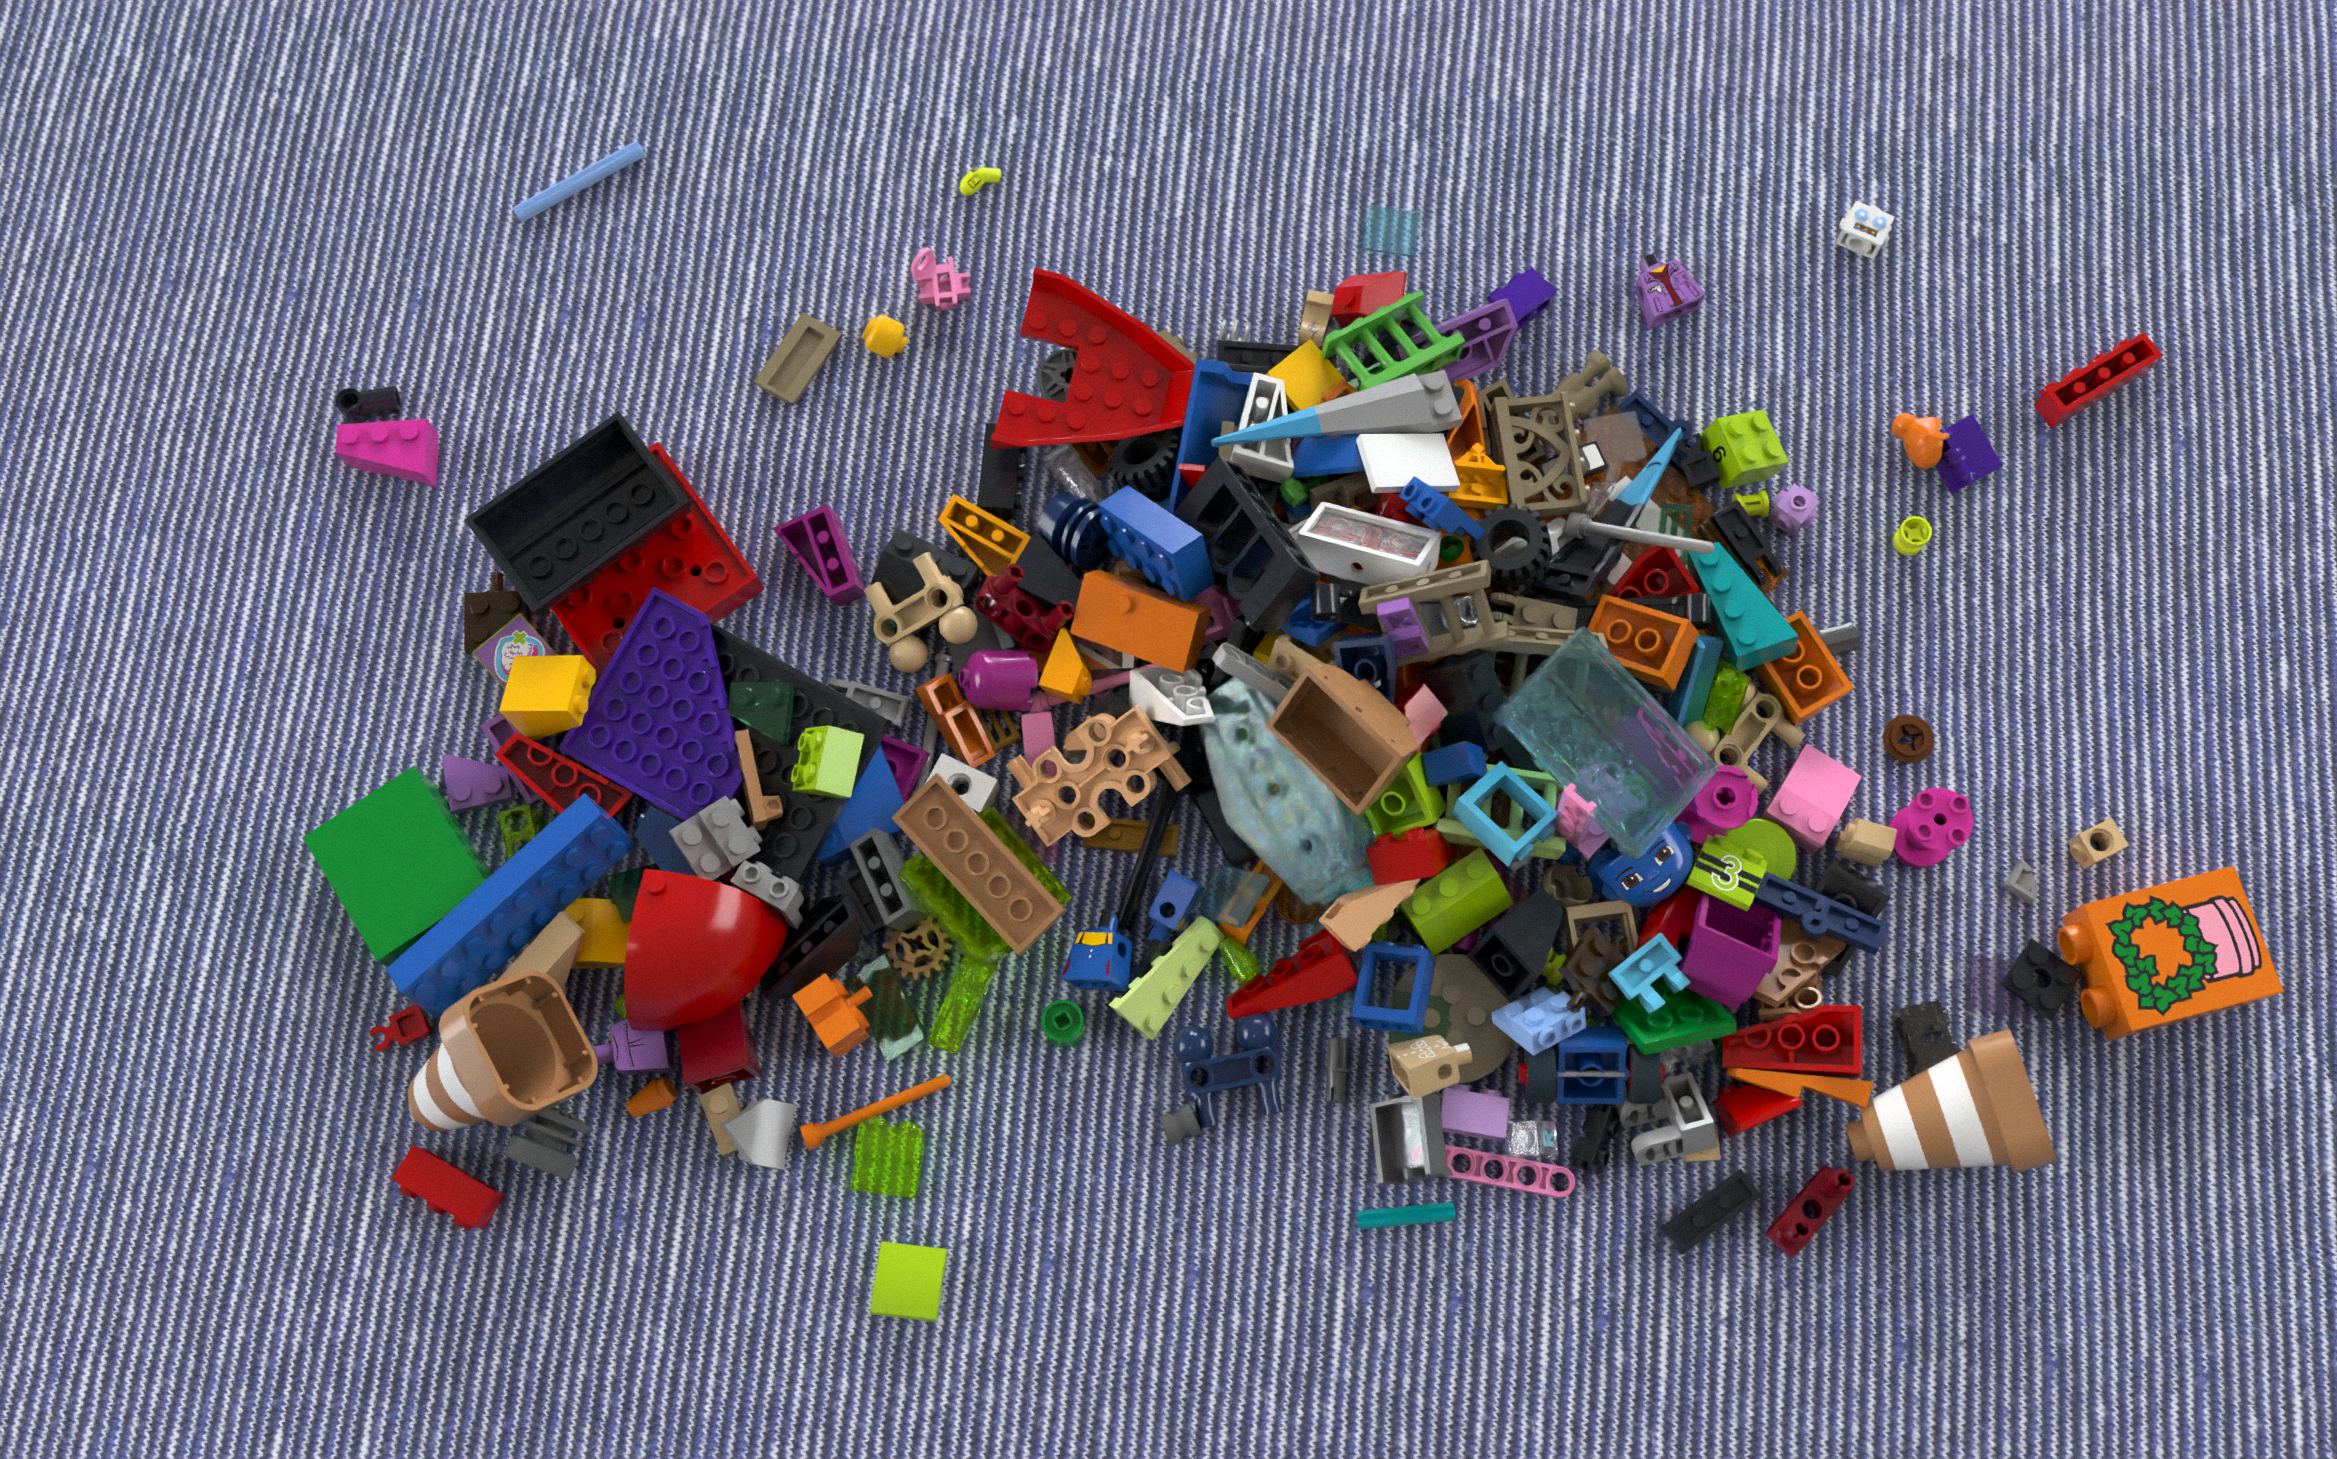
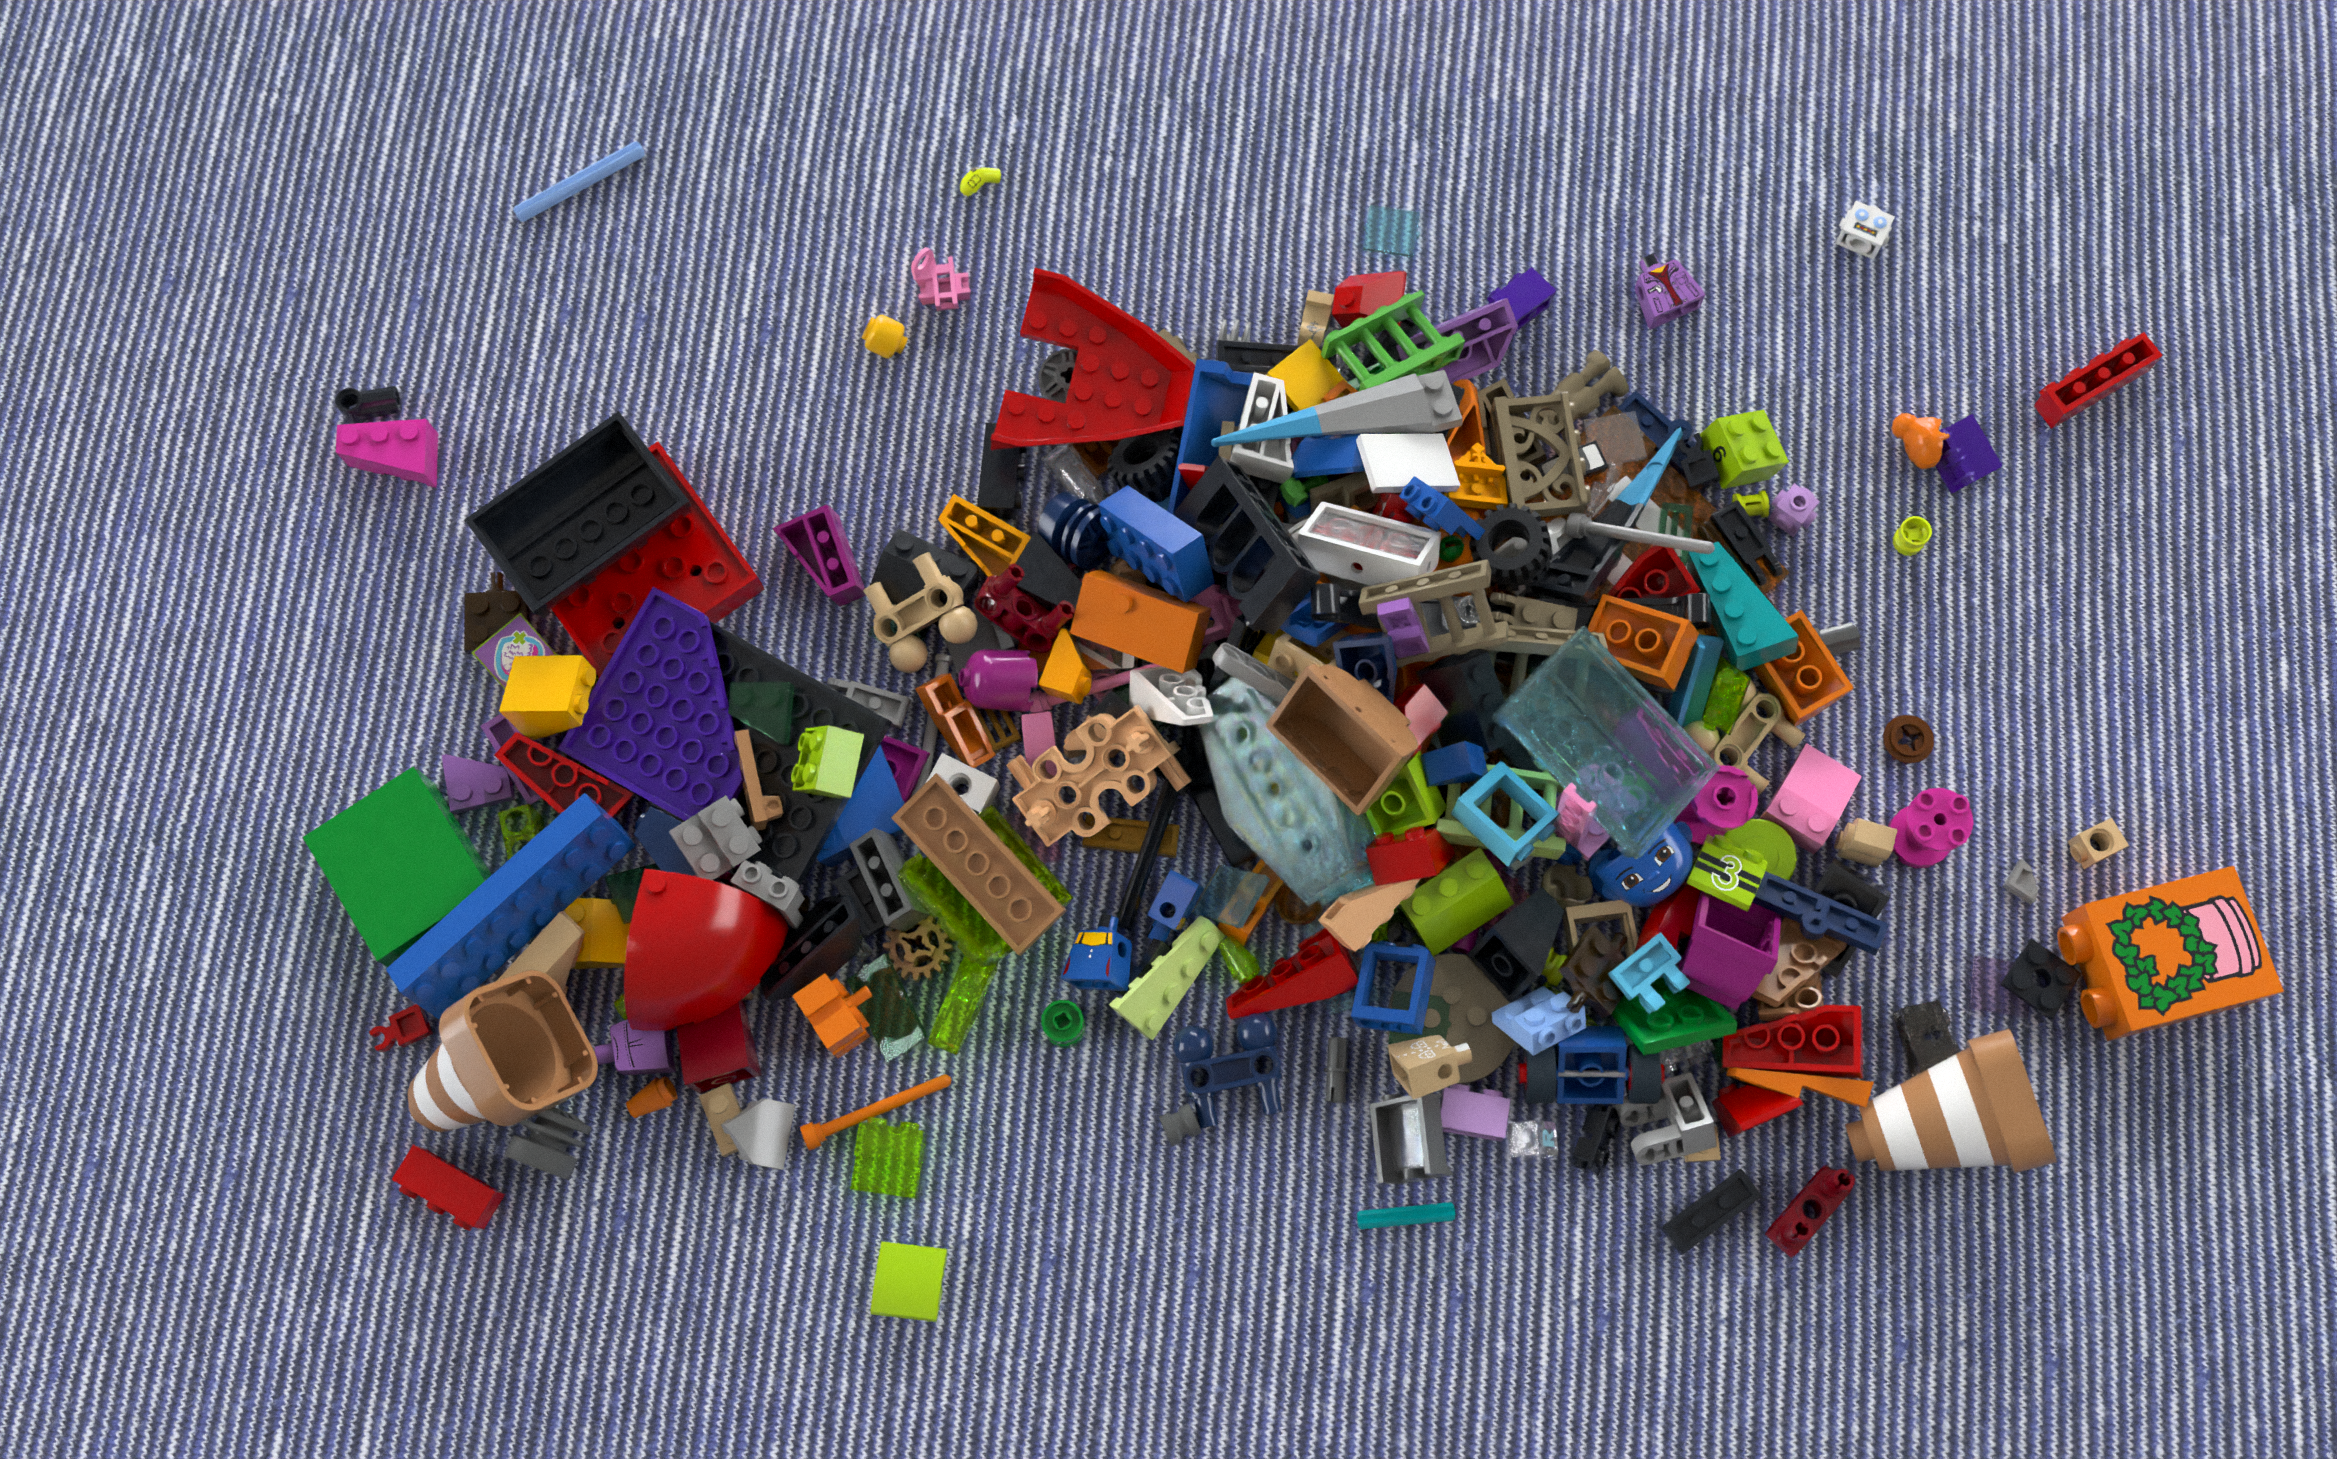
dark tan piece [754,312,843,406] -> none
bright pink beam [1413,1144,1575,1198] -> none

